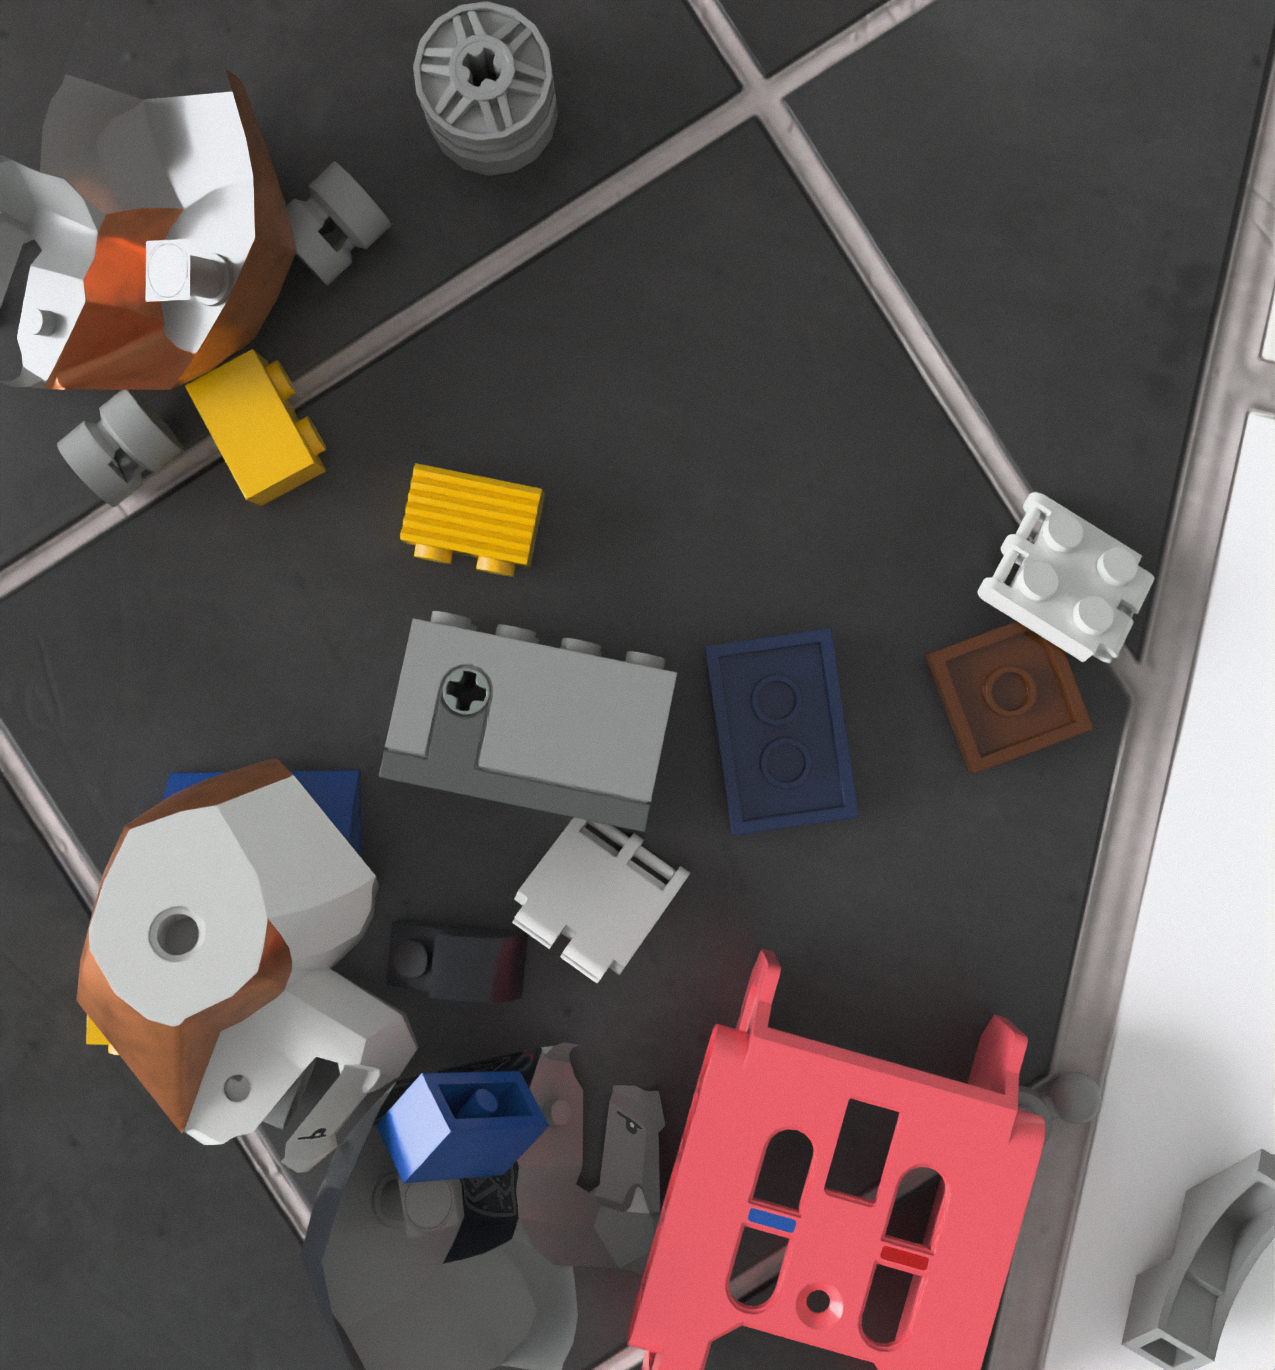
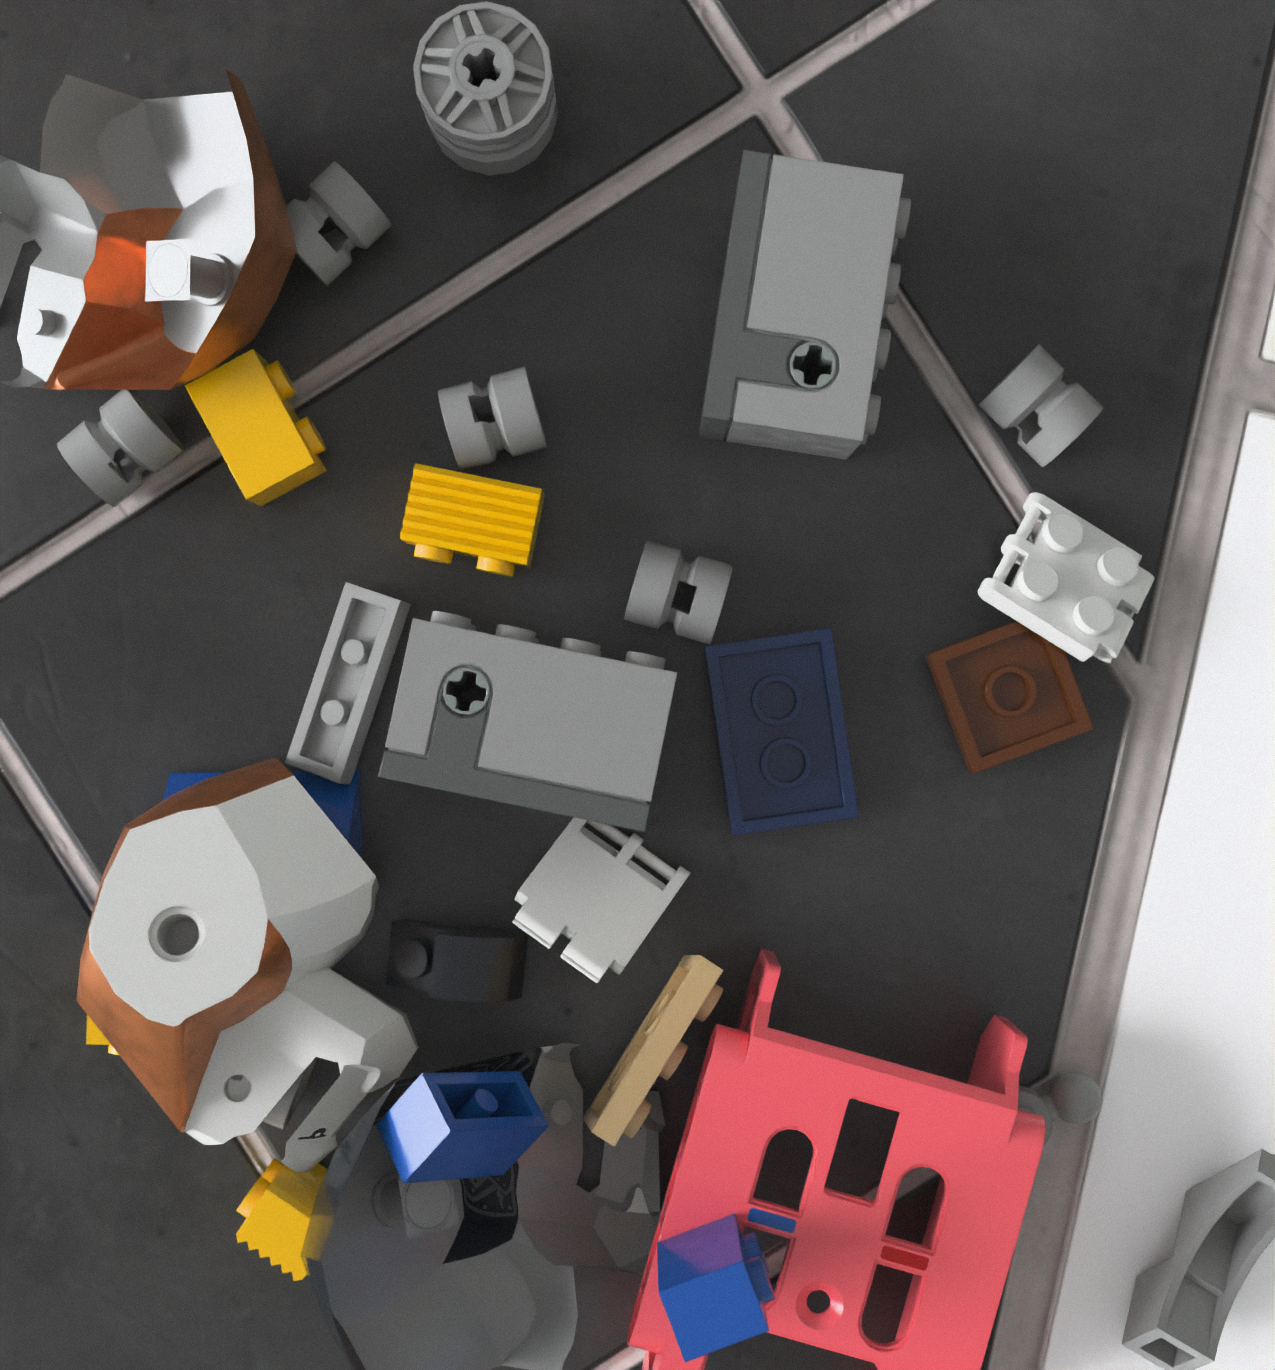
none -> yellow brick [236,1158,328,1281]
none -> light grey plate [285,582,411,784]
none -> light grey wheel [438,366,547,471]
none -> tan plate [583,955,723,1147]
none -> light grey wheel [624,540,733,645]
none -> blue brick [657,1213,775,1362]
none -> light grey piece [698,150,911,460]
none -> light grey wheel [979,344,1103,467]

